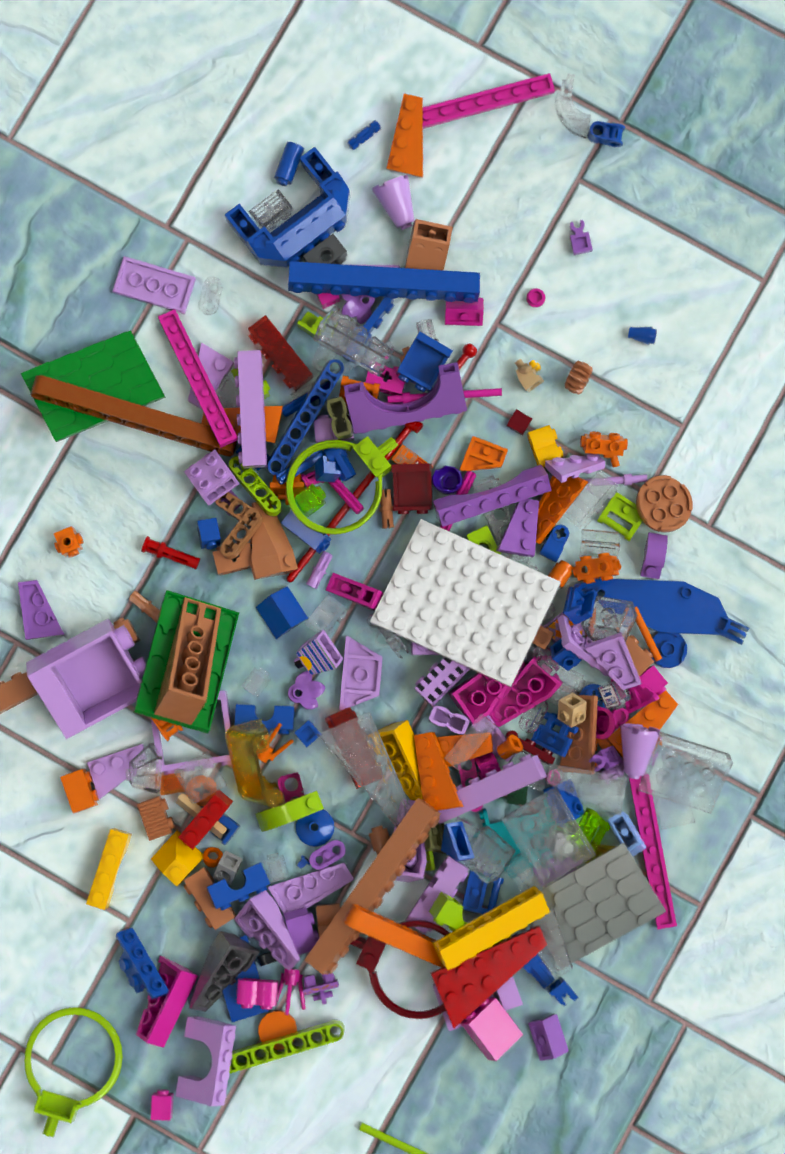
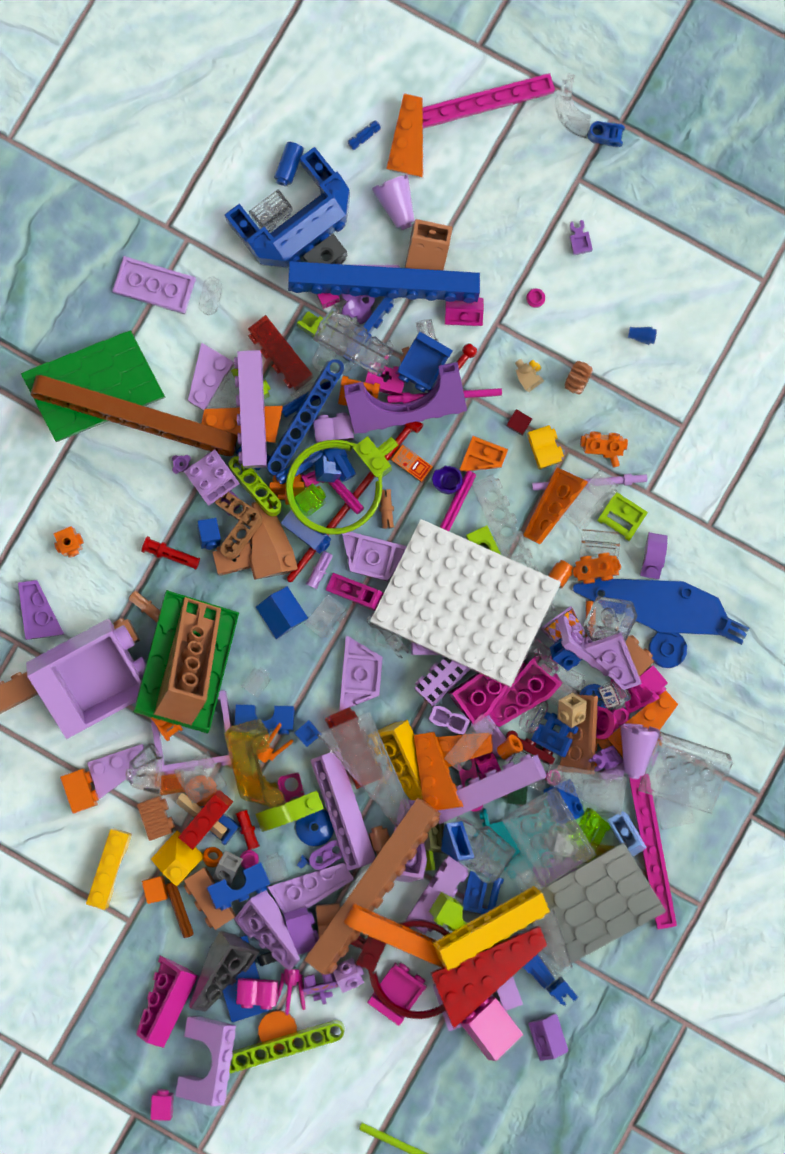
lime brick [24,1007,123,1137] -> none
blue bracket [116,928,169,999] -> none
dark pink plate [158,309,238,448] -> none
medium lavender plate [288,671,325,710] -> none
lavender torso [294,629,343,675] -> none
olive brick [327,397,353,440] -> none
dark red panel [391,463,433,514] -> none
medium lavender arch [433,465,552,527] -> none
medium lavender wing [496,499,539,558] -> none
nougat tile [533,626,555,650] -> none
blue piece [539,525,569,563] -> none
lavender wing [545,454,605,483] -> none
blue hinge [563,583,596,625] -> none
orange bar [630,606,662,662] -> none
nougat tile [636,475,693,533] -> none
none -> orange panel [142,875,169,904]
none -> dark orange axle [166,882,194,938]
none -> medium lavender plate [172,455,191,474]
none -> red pin [236,810,260,850]
none -> dark pink plate [240,850,259,869]
none -> lavender brick [310,750,376,871]
none -> lavender brick [333,958,364,993]
none -> lavender wing [342,532,407,581]
none -> dark pink panel [367,962,427,1026]

